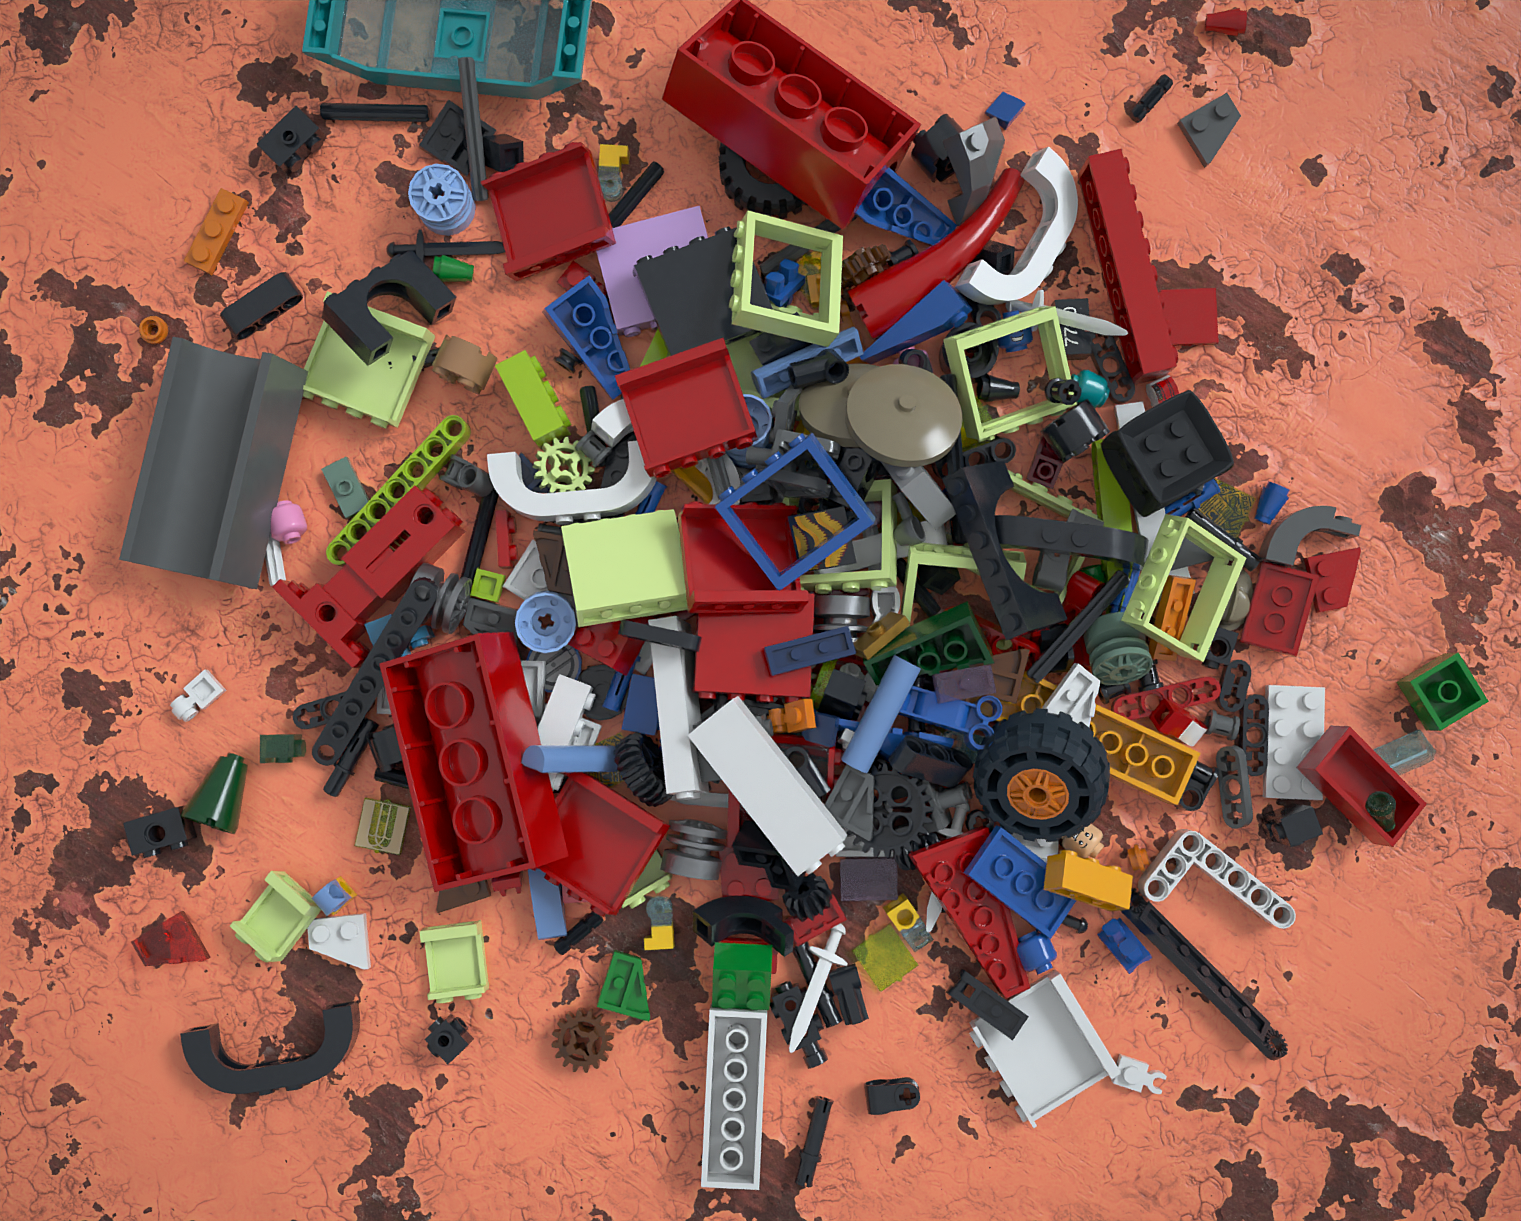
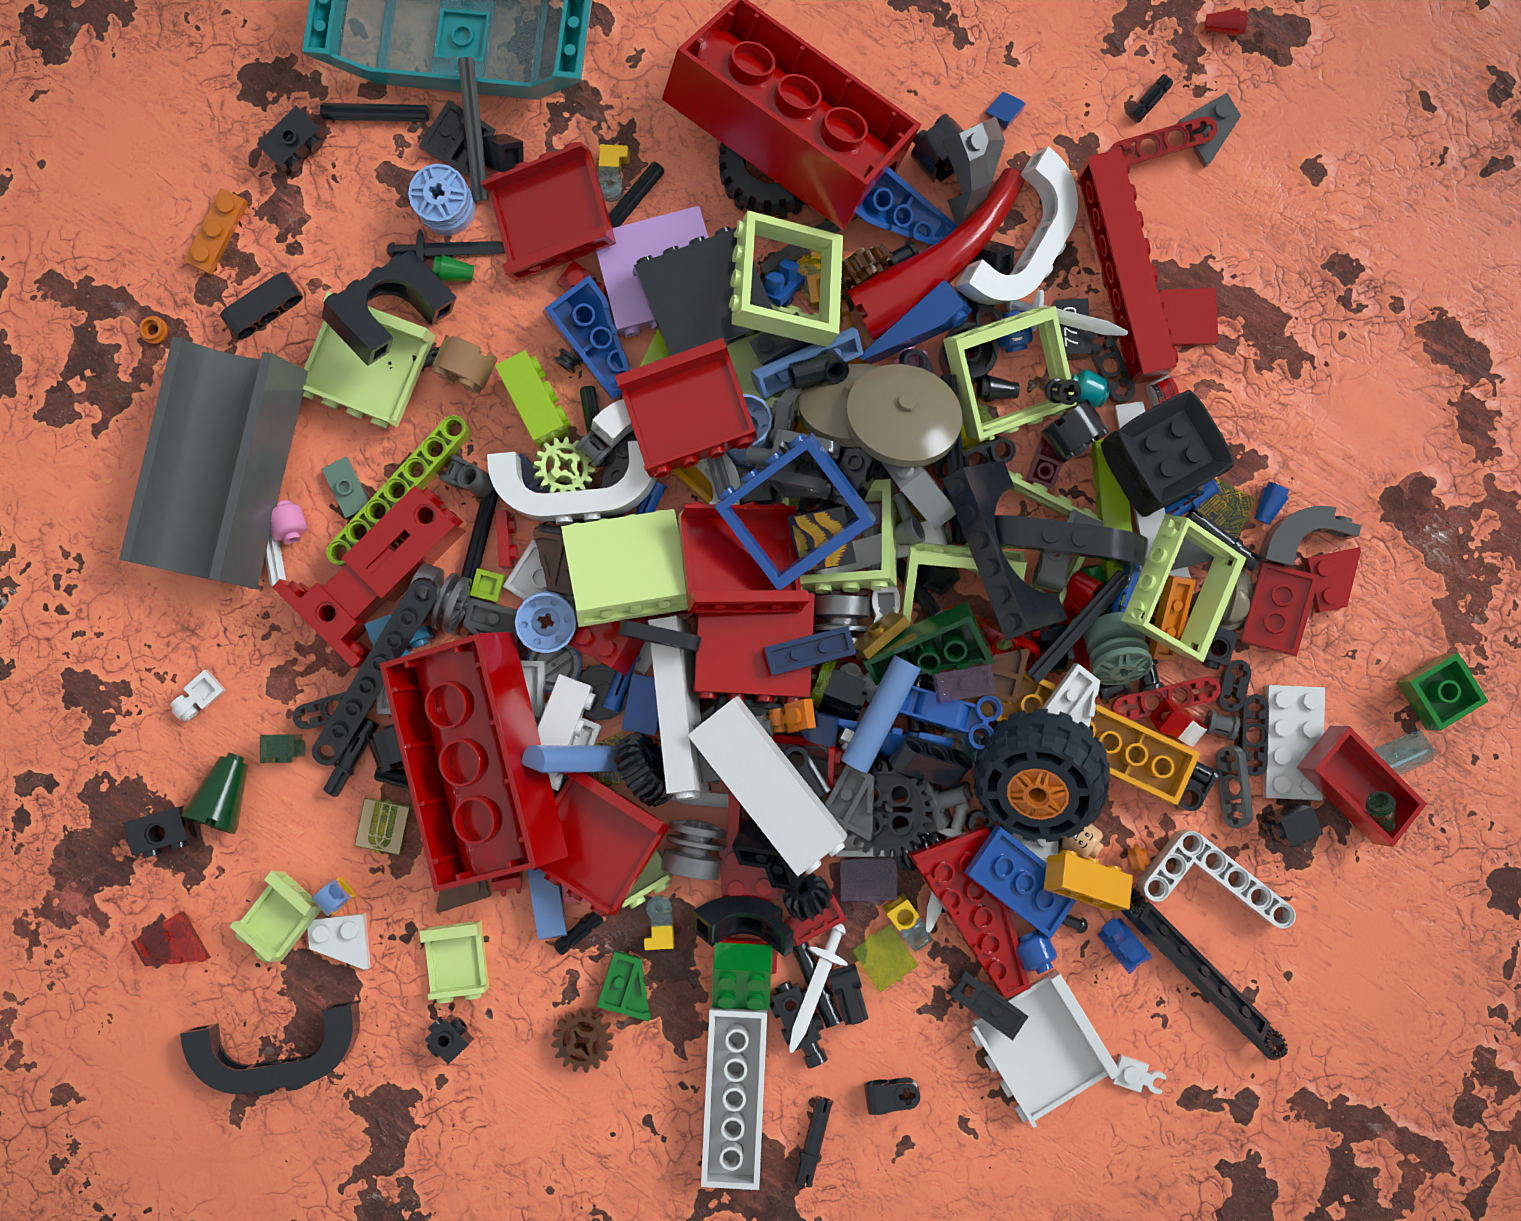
none -> red beam [1109,116,1217,166]

